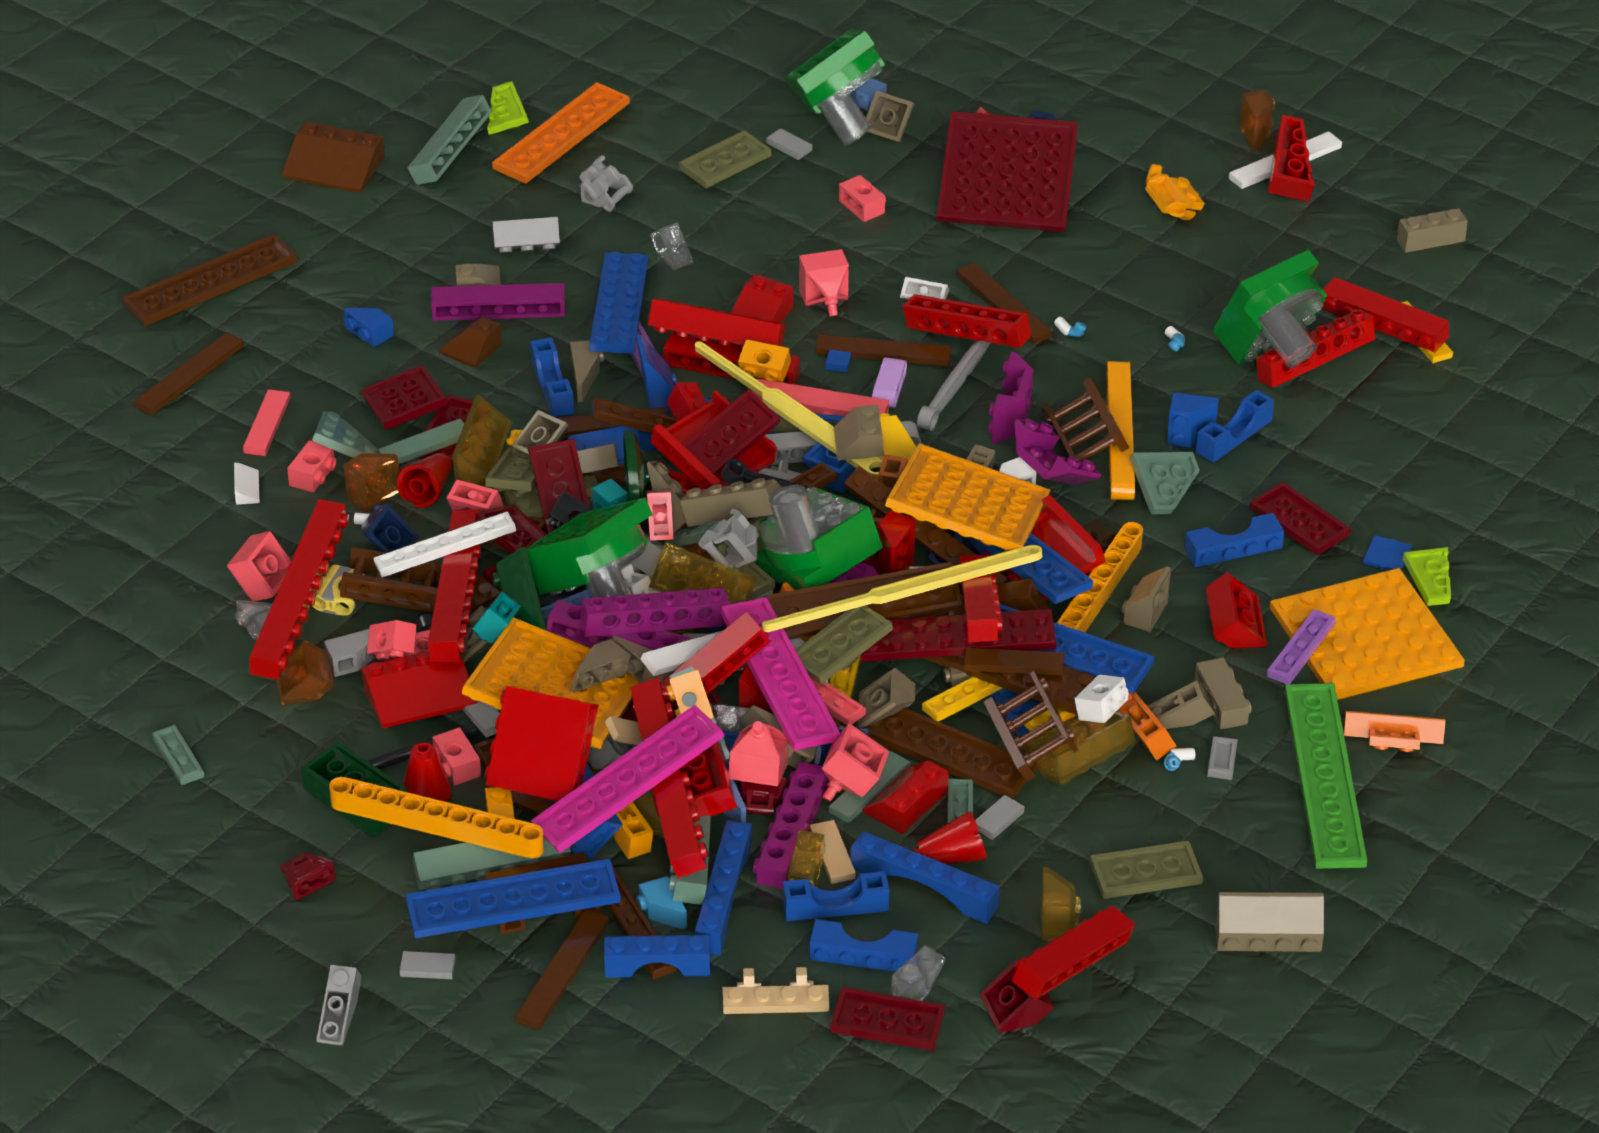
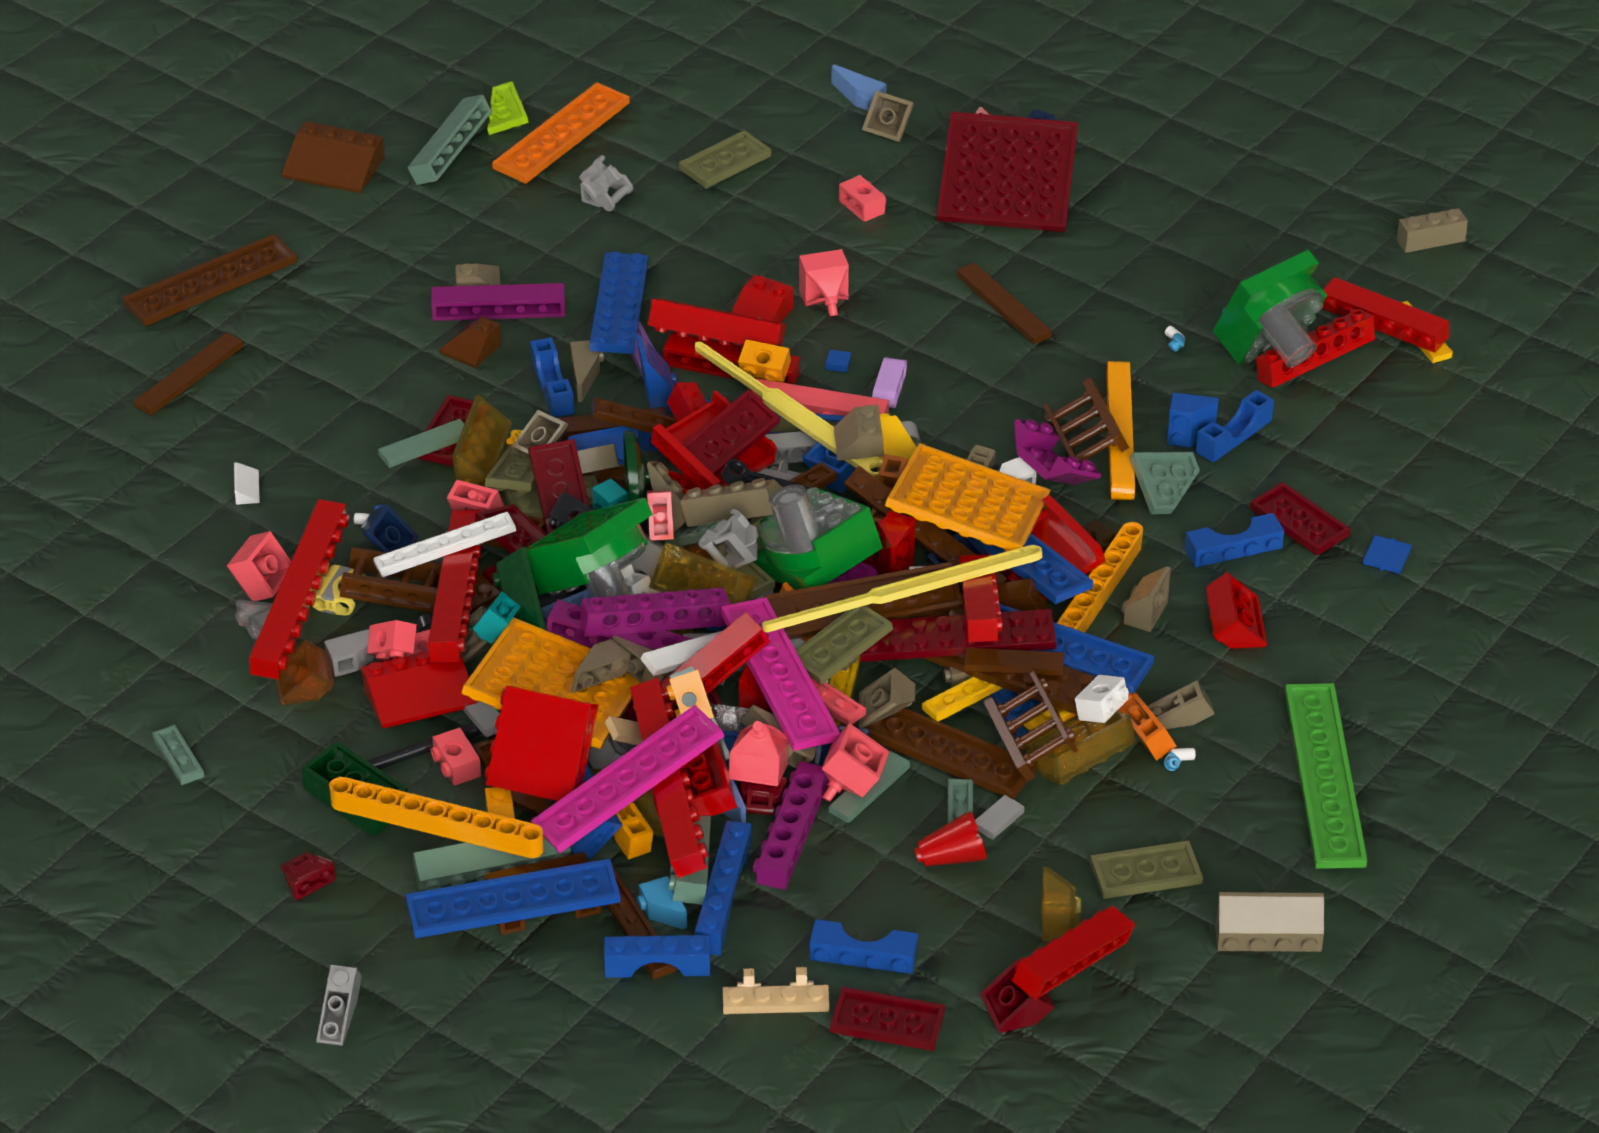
coral tile [243,389,291,456] -> none
coral brick [287,441,336,493] -> none
sand green plate [312,411,380,467] -> none
blue slope [344,308,394,347] -> none
clear orange slope [344,453,399,512] -> none
dark red plate [360,365,448,430] -> none
red cone [396,453,452,508] -> none
light grey tile [400,951,456,979] -> none
red cone [403,743,452,802] -> none
light grey slope [492,217,560,253] -> none
reddish brown tile [515,909,609,1030] -> none
clear slope [650,222,694,270] -> none
light grey tile [767,128,812,160] -> none
blue arch [783,871,889,921] -> none
green piece [784,29,885,146] -> none
clear yellow brick [788,830,826,887] -> none
tan tile [810,820,856,884] -> none
reddish brown tile [816,334,951,367] -> none
blue arch [851,831,1000,924] -> none
red slope [862,760,949,835] -> none
clear slope [891,945,946,1001] -> none
white slope [900,277,949,300] -> none
red brick [903,294,1032,348] -> none
light grey piece [917,341,990,431] -> none
magenta slope [988,352,1034,444] -> none
arm [1054,317,1086,337] -> none
light orange plate [1145,164,1205,220] -> none
dark tan brick [1194,658,1252,730] -> none
light grey tile [1207,736,1238,780] -> none
white tile [1229,132,1342,189] -> none
clear orange slope [1239,90,1275,151] -> none
red wedge [1267,115,1314,202] -> none
medium lavender plate [1267,609,1335,685] -> none
light orange plate [1270,568,1464,700] -> none
bracket [1344,711,1446,752] -> none
lime wing [1402,547,1451,606] -> none

